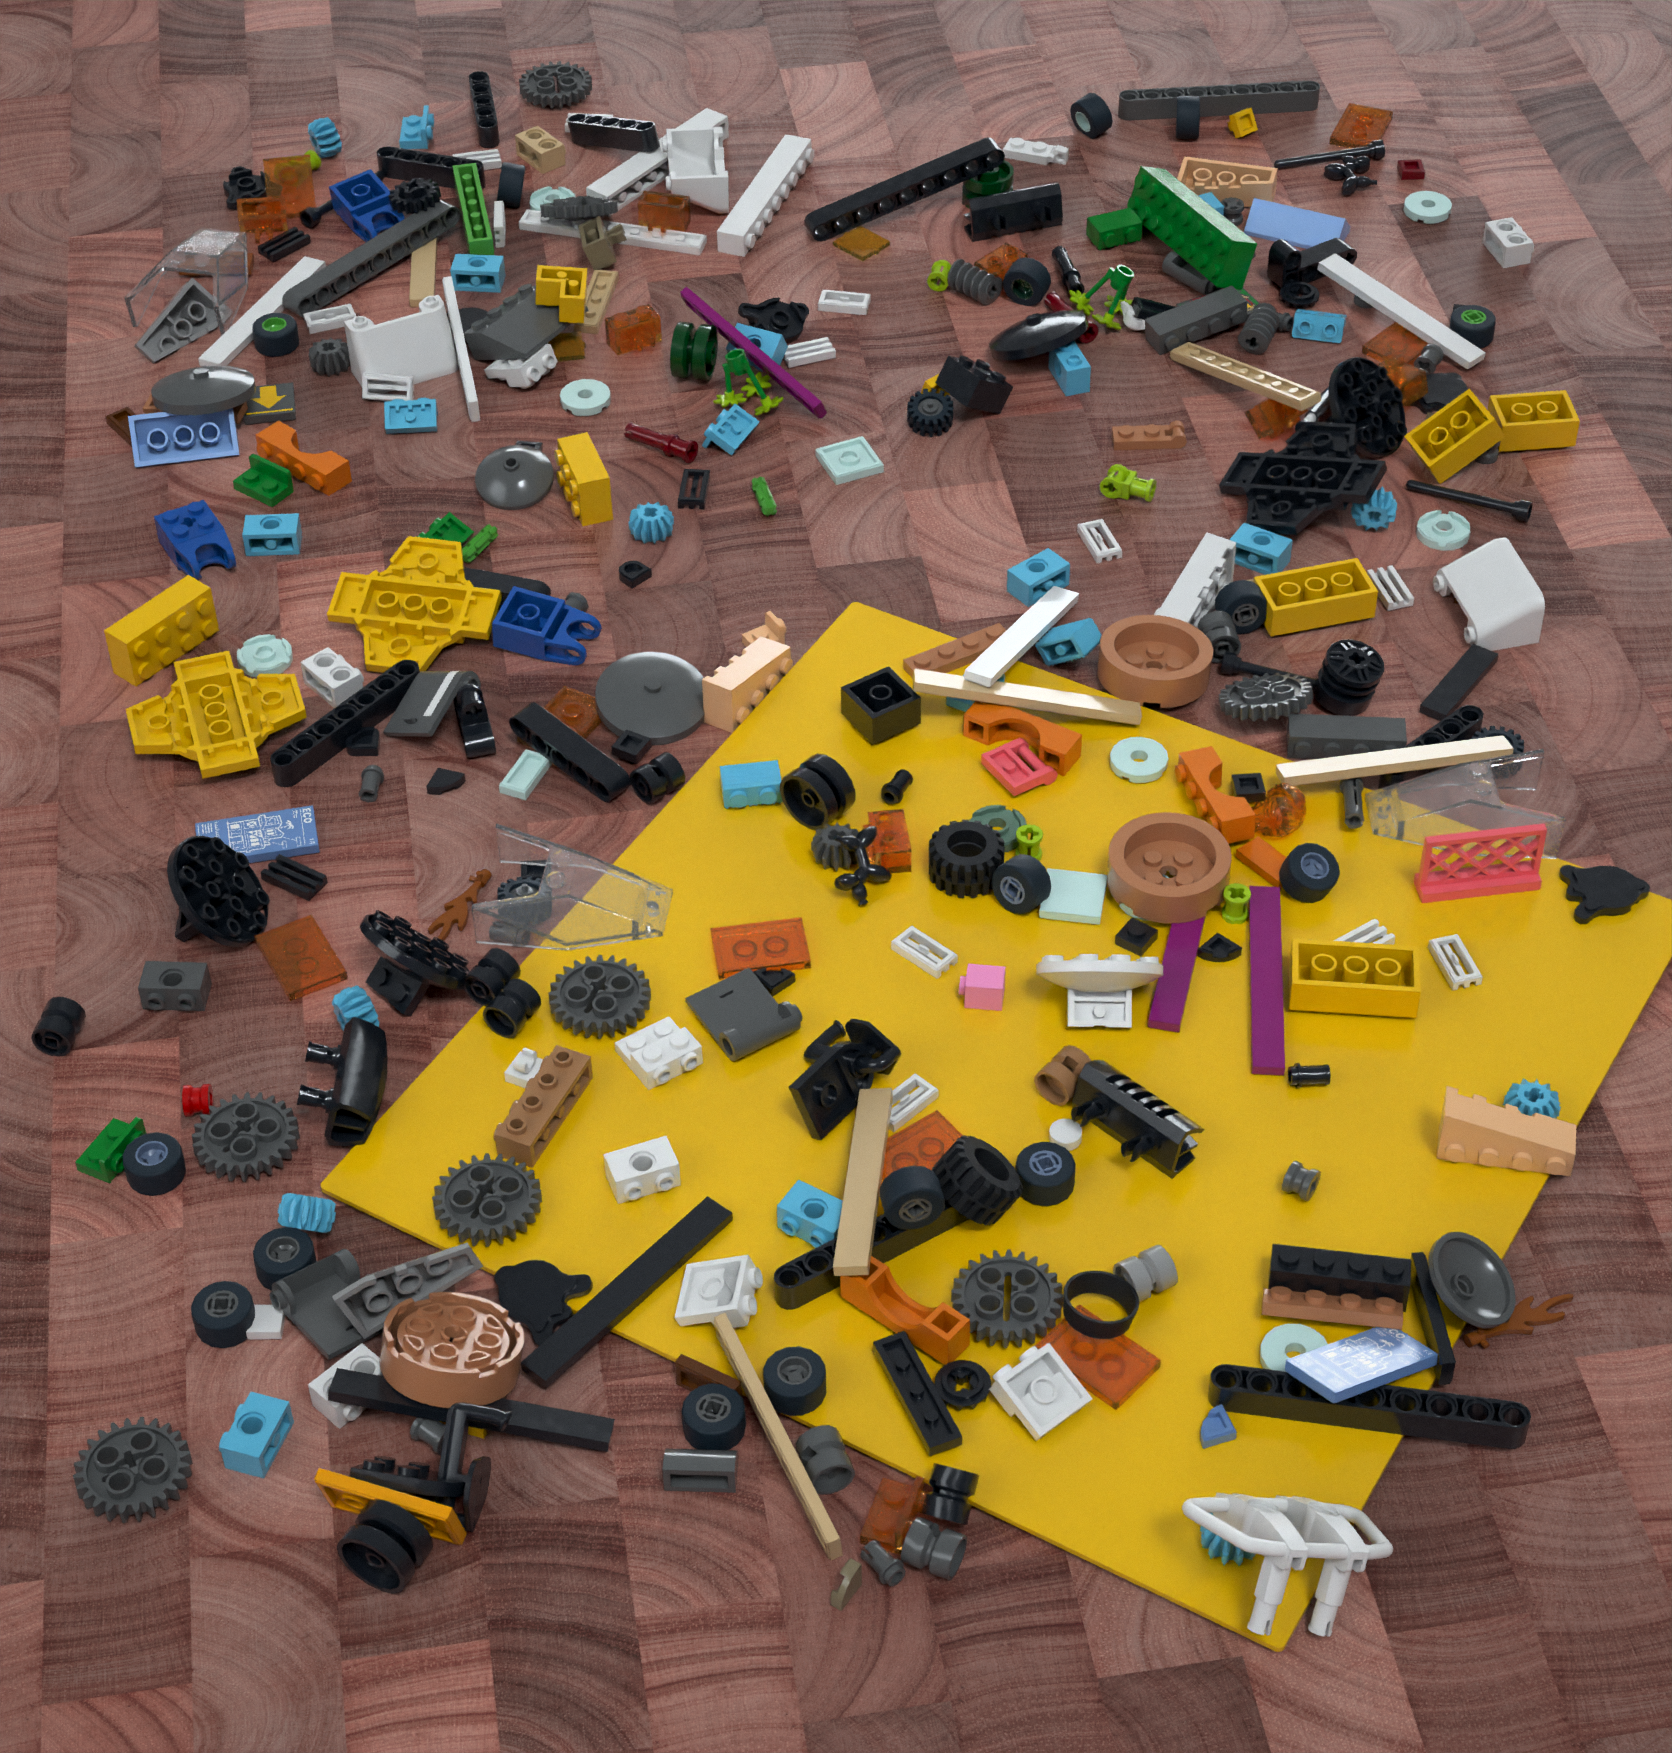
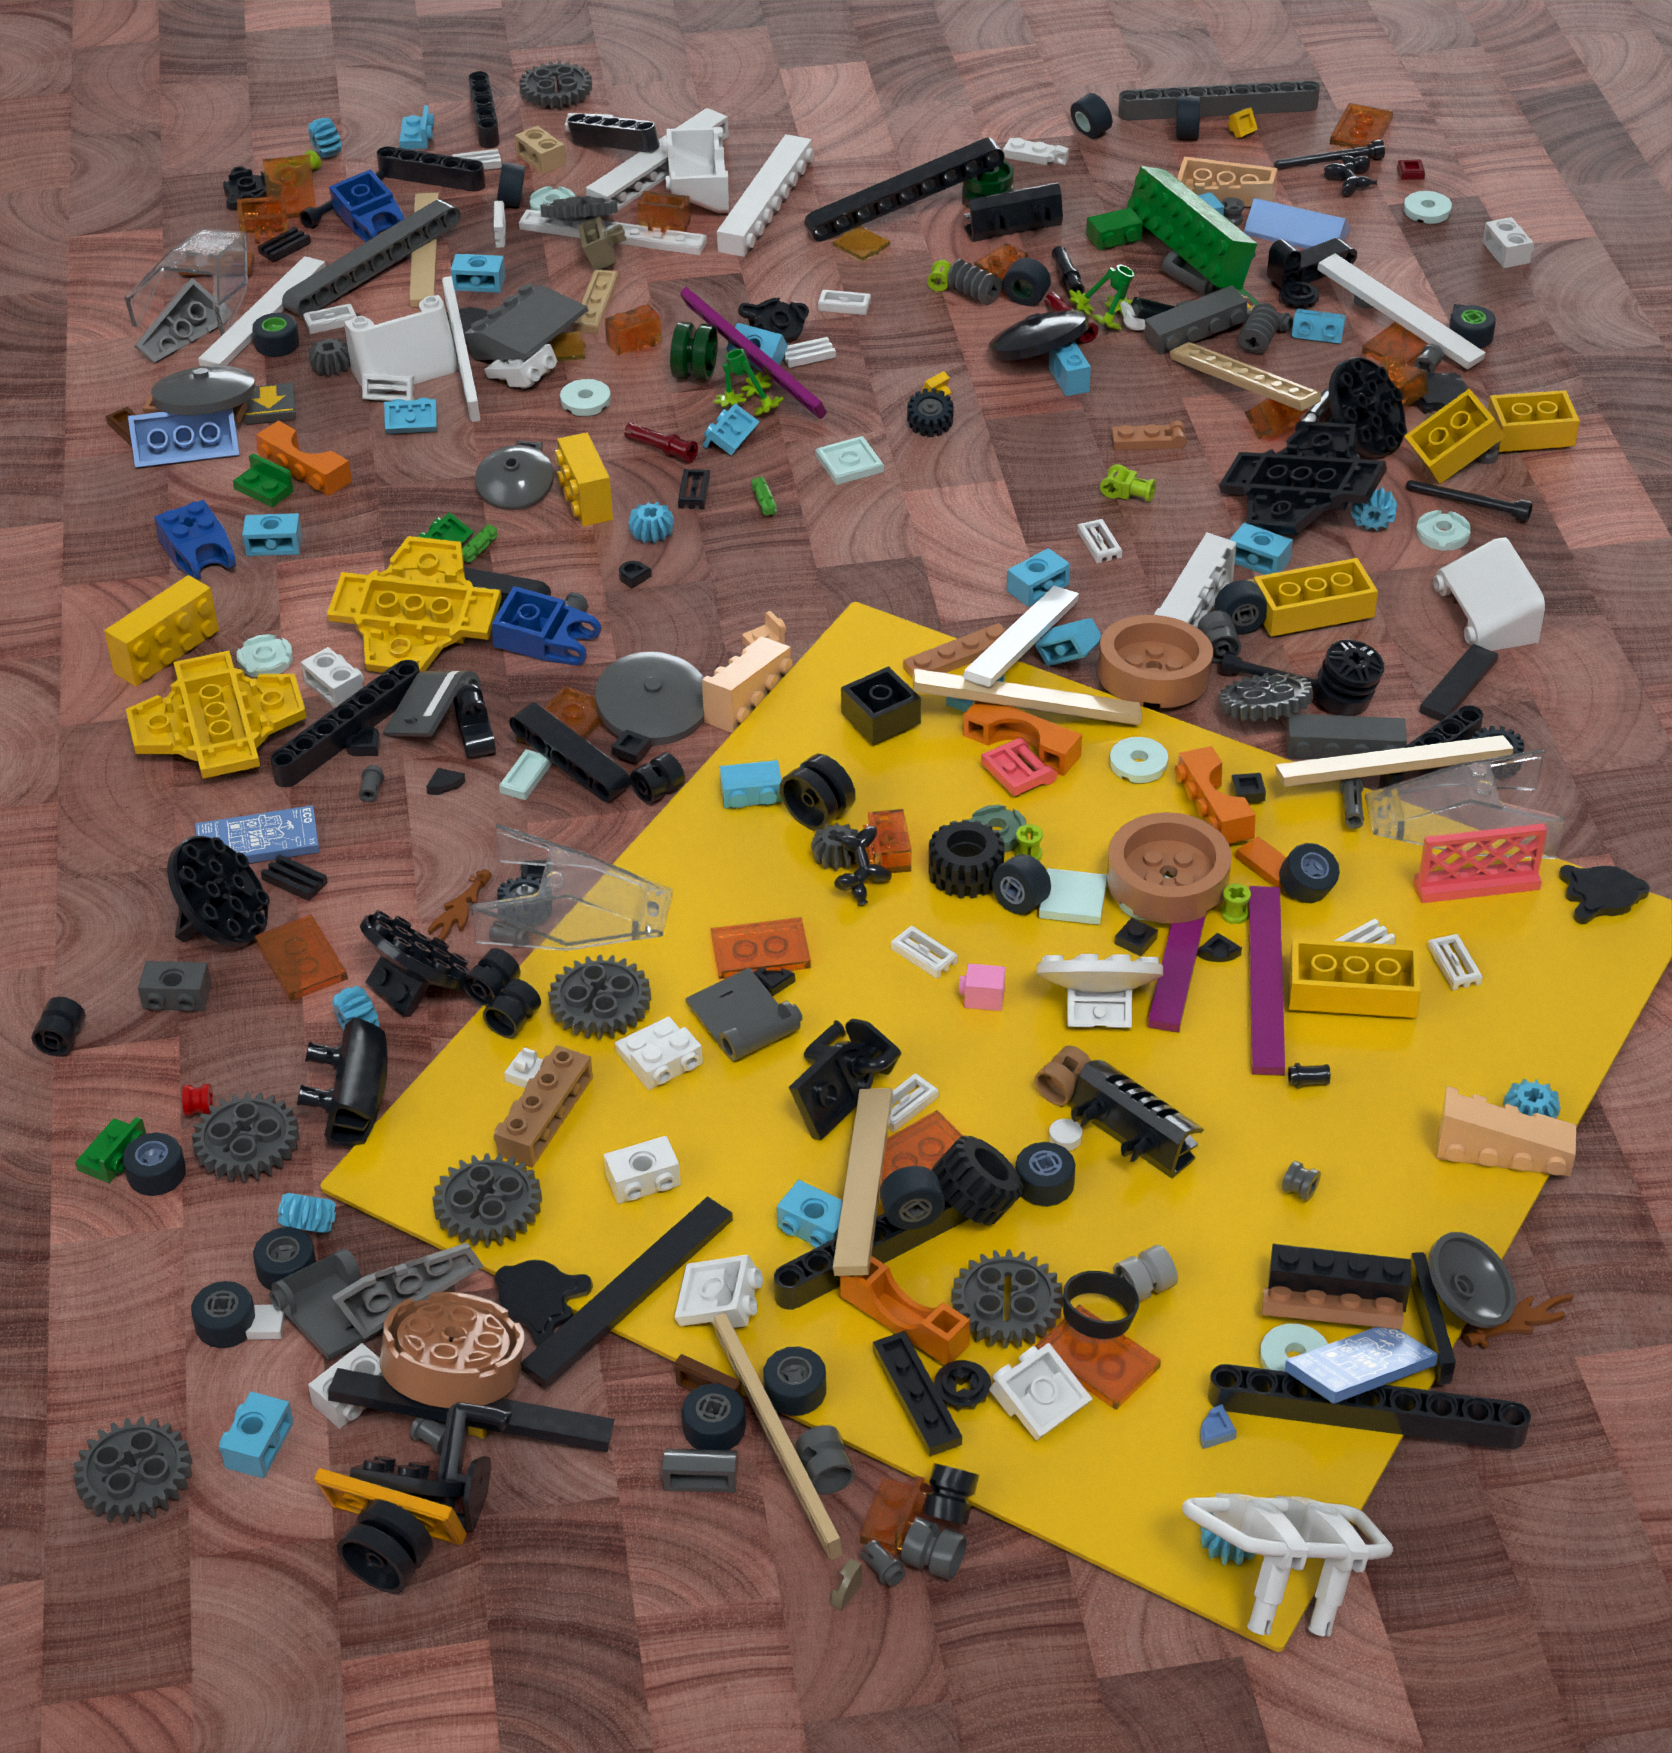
black gear [388,178,441,214] -> none
bright green brick [453,163,494,255] -> none
yellow brick [536,265,588,323] -> none
black pin [881,769,913,804] -> none
black brick [935,355,1013,414] -> none
clear orange hair [1251,783,1306,837] -> none
white tile [1367,565,1414,611] -> none

